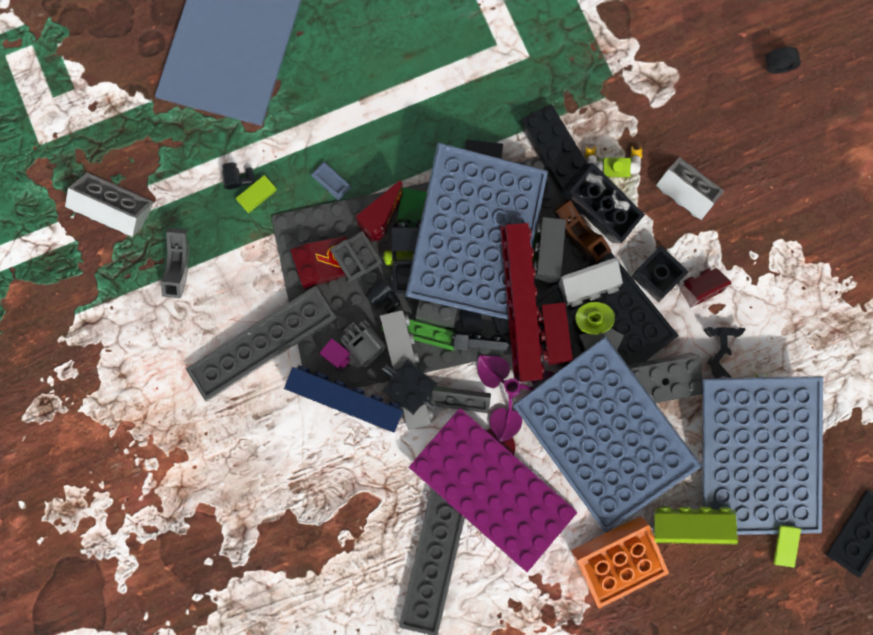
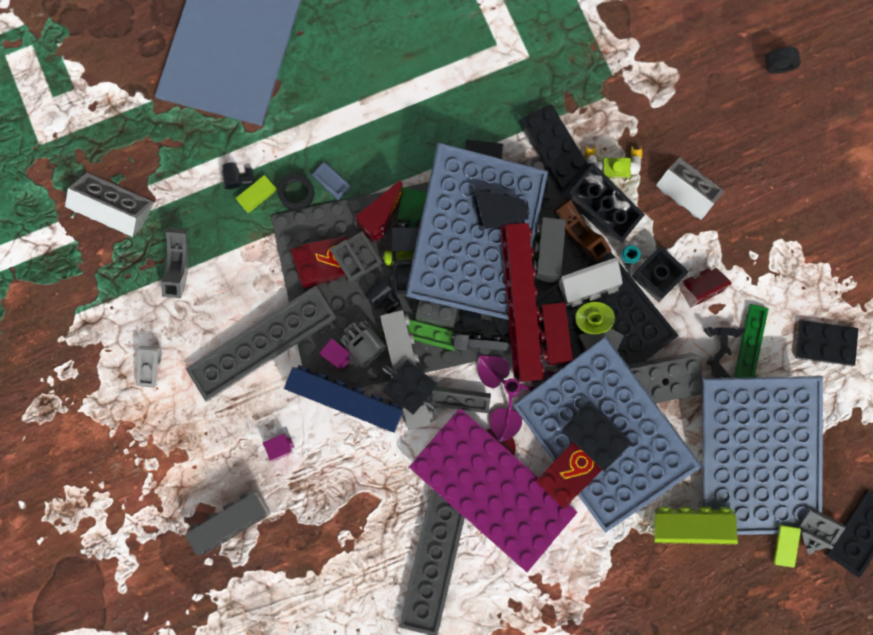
orange slope [570,516,669,609] -> none
none -> light grey plate [136,345,162,388]
none -> dark grey brick [184,491,271,556]
none -> magenta brick [263,433,295,462]
none -> black tyre [278,173,315,211]
none -> black slope [471,190,530,231]
none -> dark red slope [536,442,602,509]
none -> black plate [561,401,632,472]
none -> teal cone [621,245,641,265]
none -> green tile [733,304,769,378]
none -> black plate [796,320,859,367]
none -> dark grey slope [799,508,845,554]

